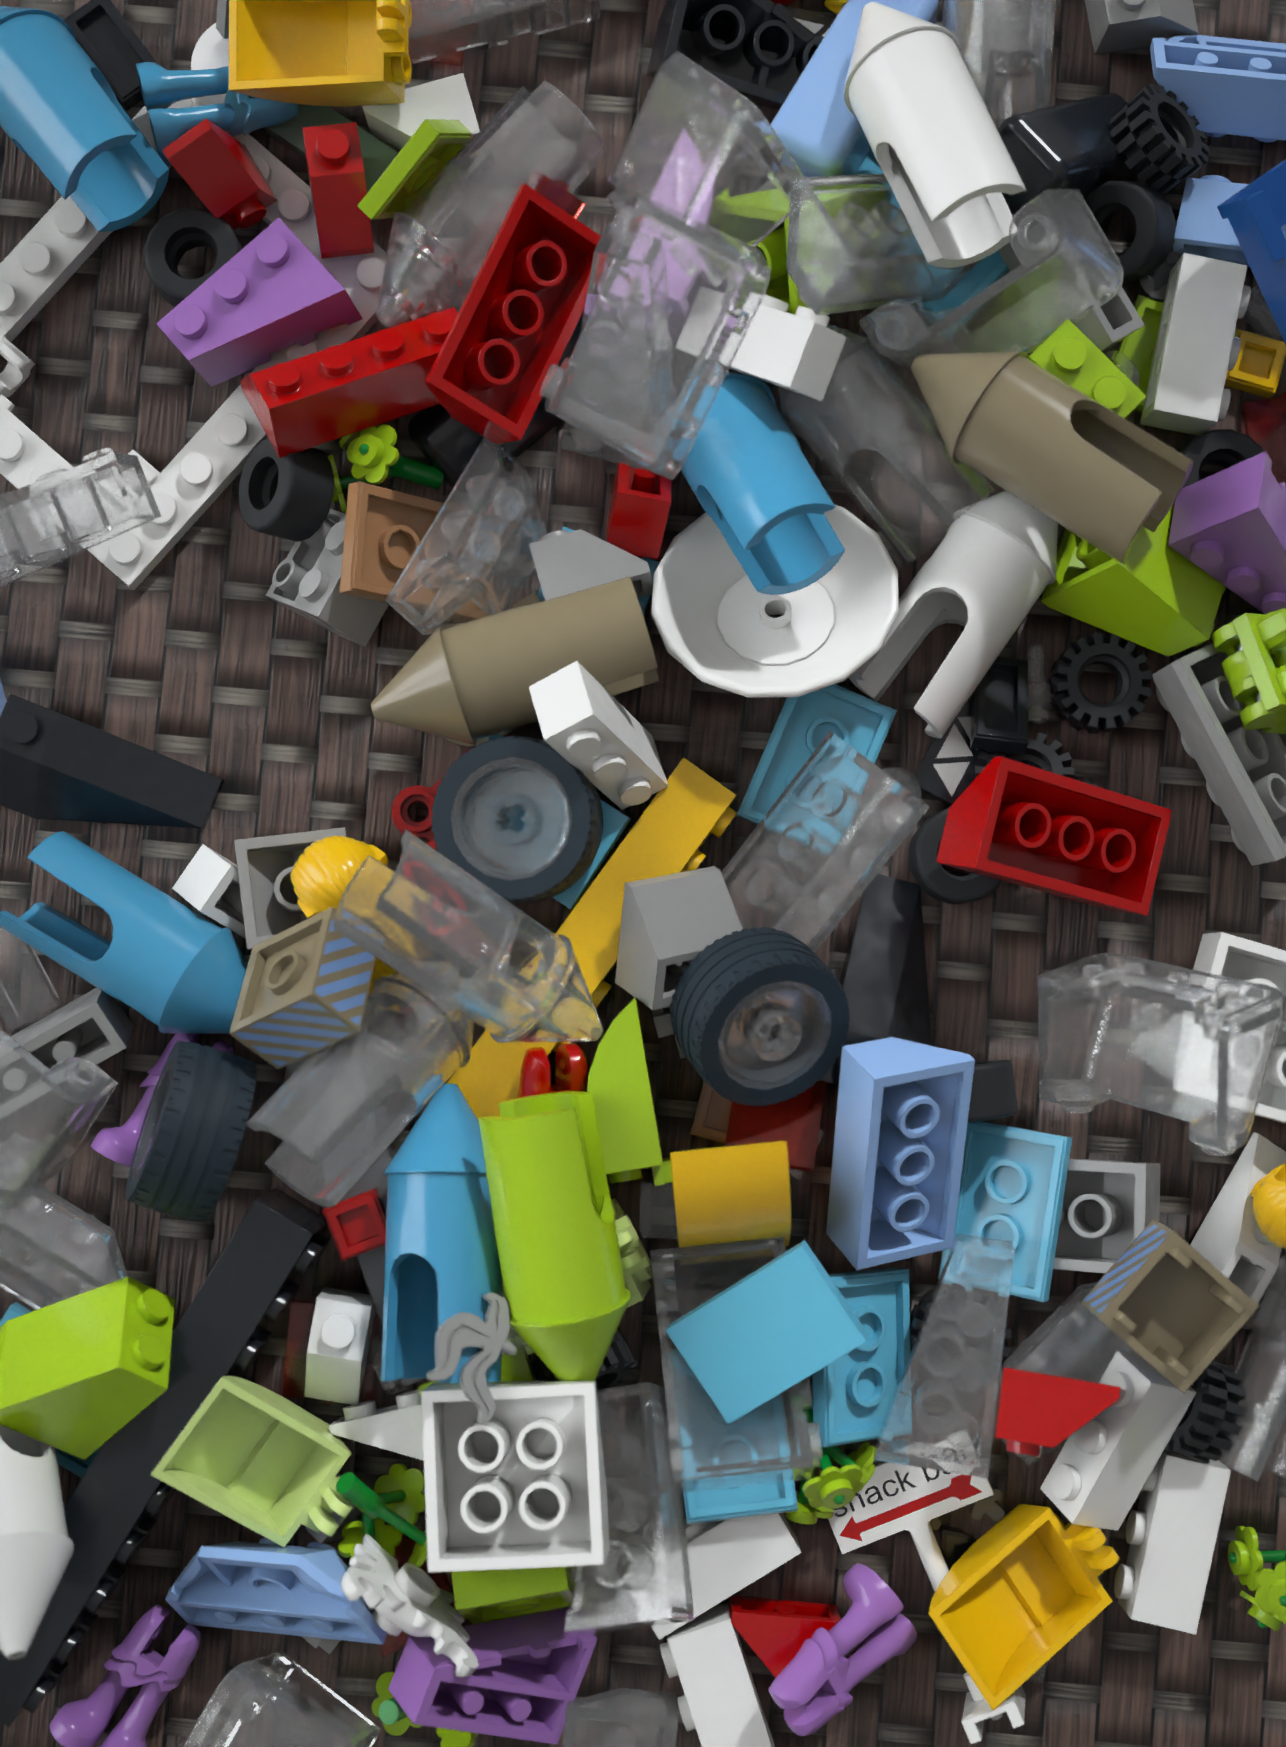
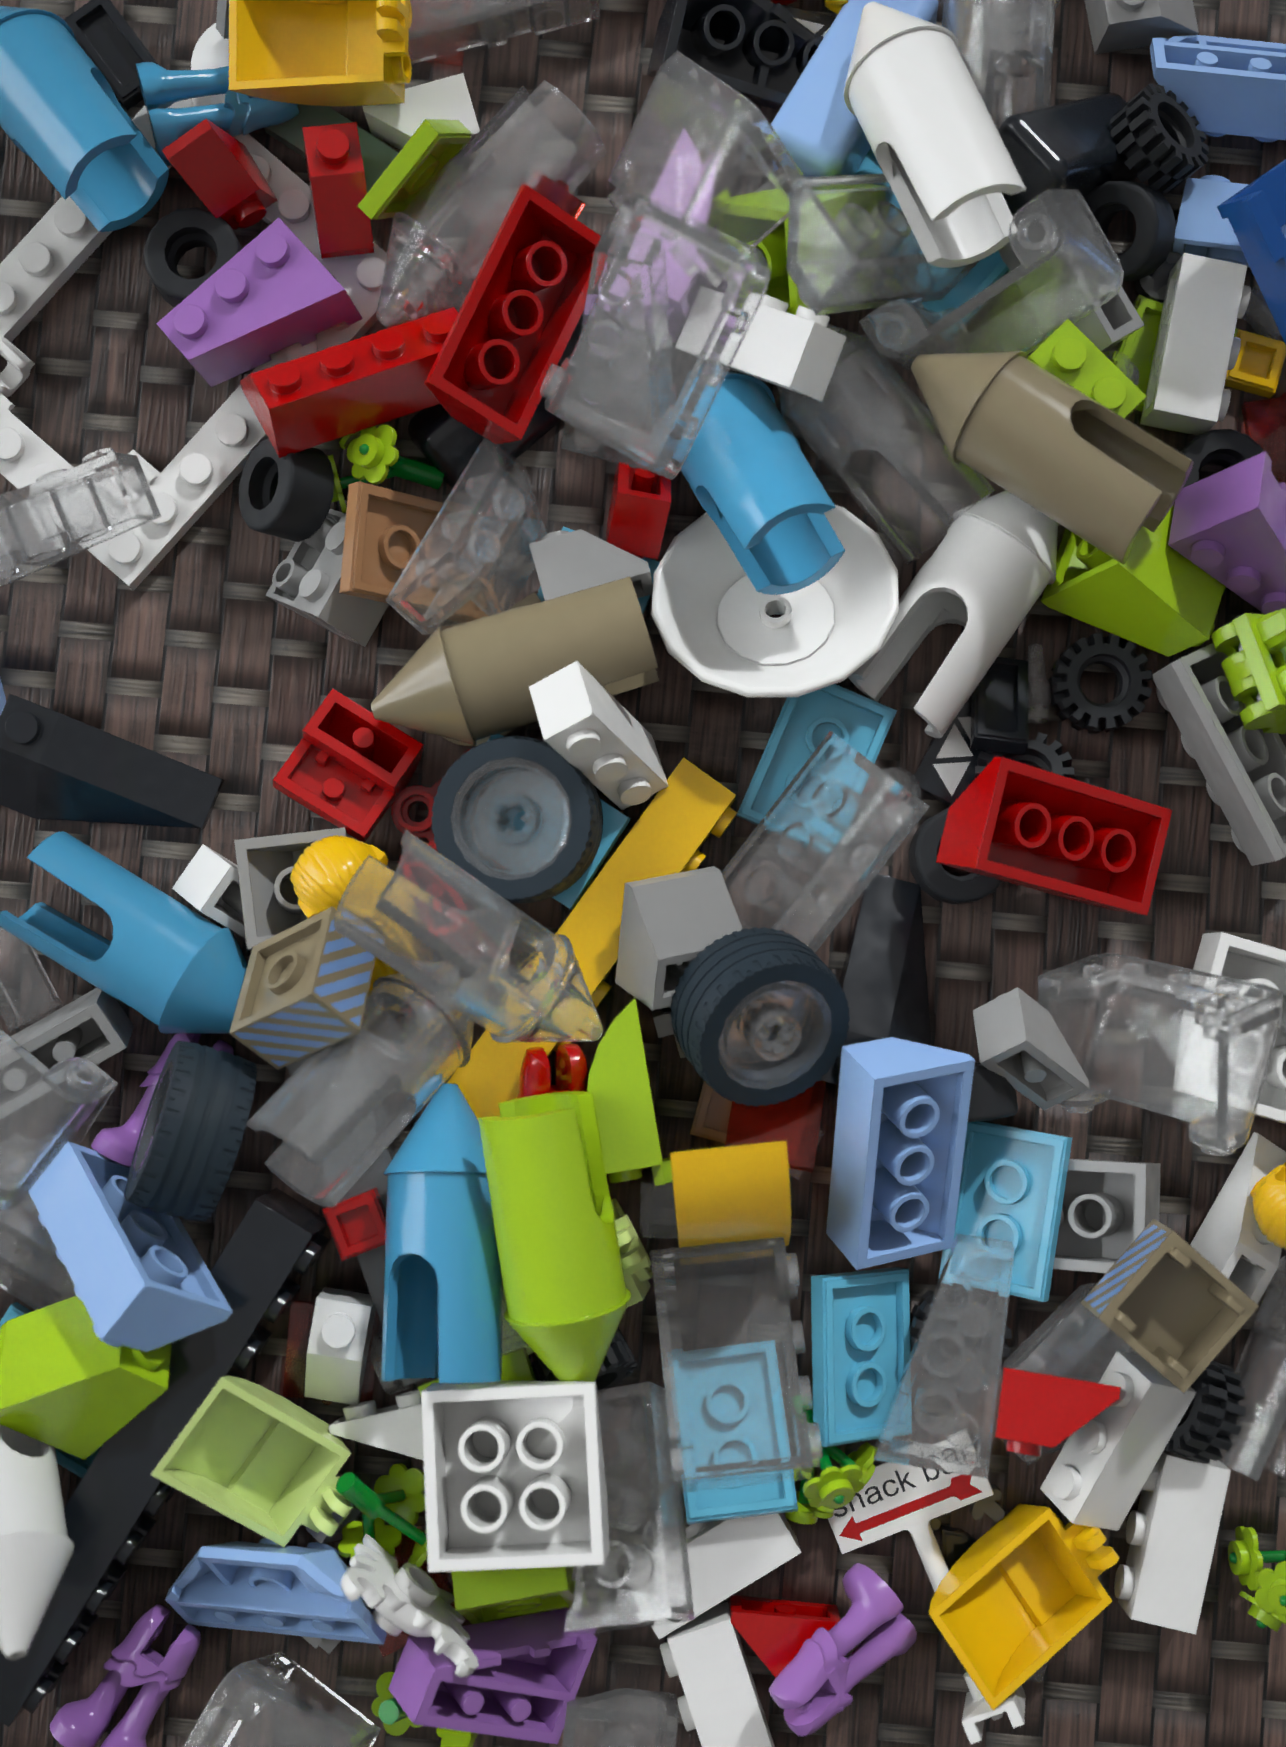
light grey piece [427,1292,518,1423] -> none
medium azure tile [665,1240,869,1425] -> none
none -> light blue slope [28,1141,233,1352]
none -> red brick [272,688,424,843]
none -> light grey slope [972,987,1090,1110]

